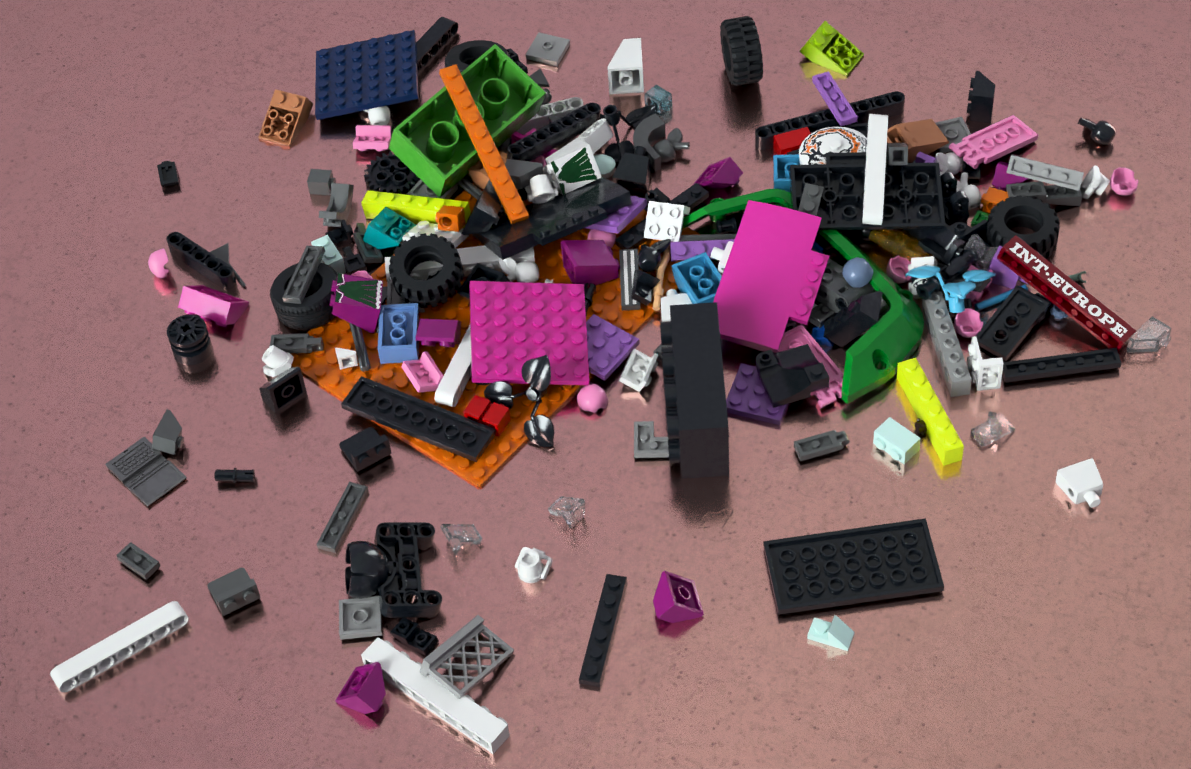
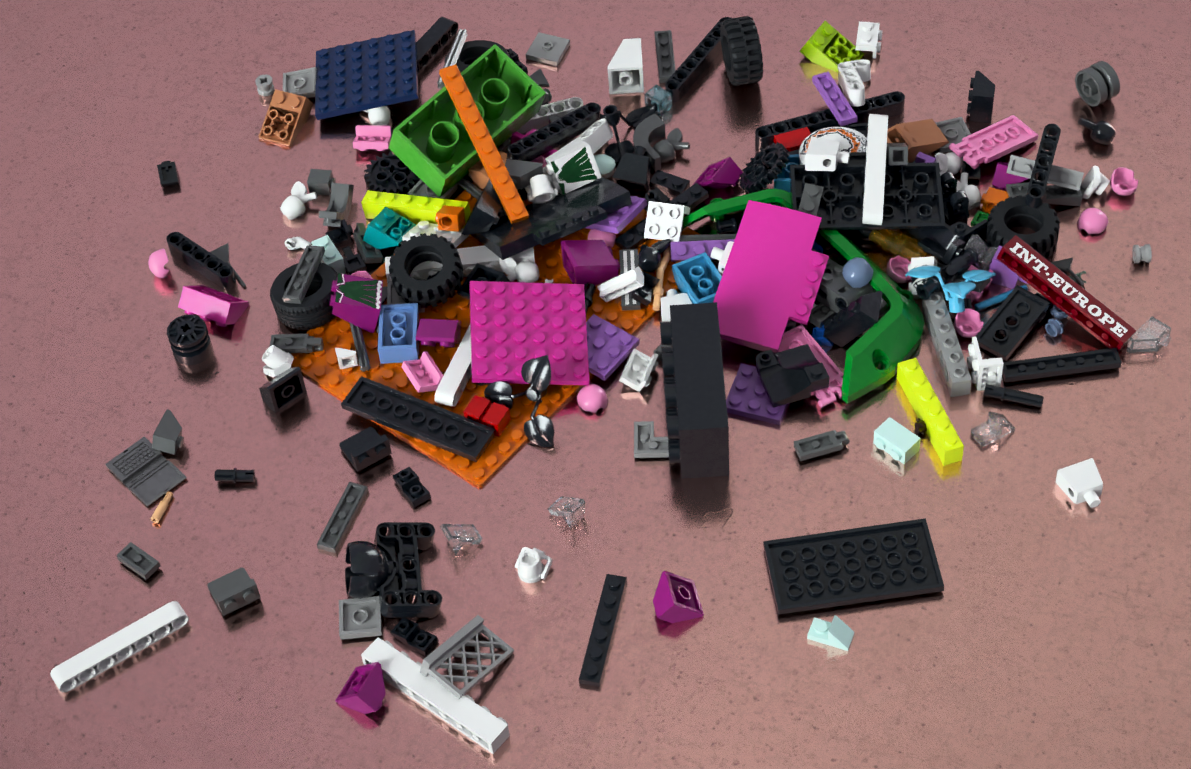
none -> light nougat piece [151,491,173,523]
none -> light grey wheel [255,74,275,96]
none -> white piece [280,181,317,220]
none -> light grey plate [283,67,317,98]
none -> white arm [285,237,312,250]
none -> black slope [393,467,431,507]
none -> axle [437,29,467,89]
none -> white piece [597,266,644,303]
none -> black plate [649,170,690,196]
none -> dark grey tile [654,30,676,83]
none -> black beam [665,17,732,103]
none -> black gear [739,142,790,194]
none -> white torso [805,137,850,171]
none -> white beam [838,59,871,107]
none -> white bracket [856,21,883,59]
none -> black axle [983,383,1044,407]
none -> black beam [1025,124,1061,208]
none -> sand blue plate [1045,318,1064,337]
none -> dark grey piece [1051,258,1084,286]
none -> dark grey wheel [1075,61,1120,107]
none -> bright pink hair [1077,208,1108,235]
none -> light grey wheel [1132,244,1152,264]

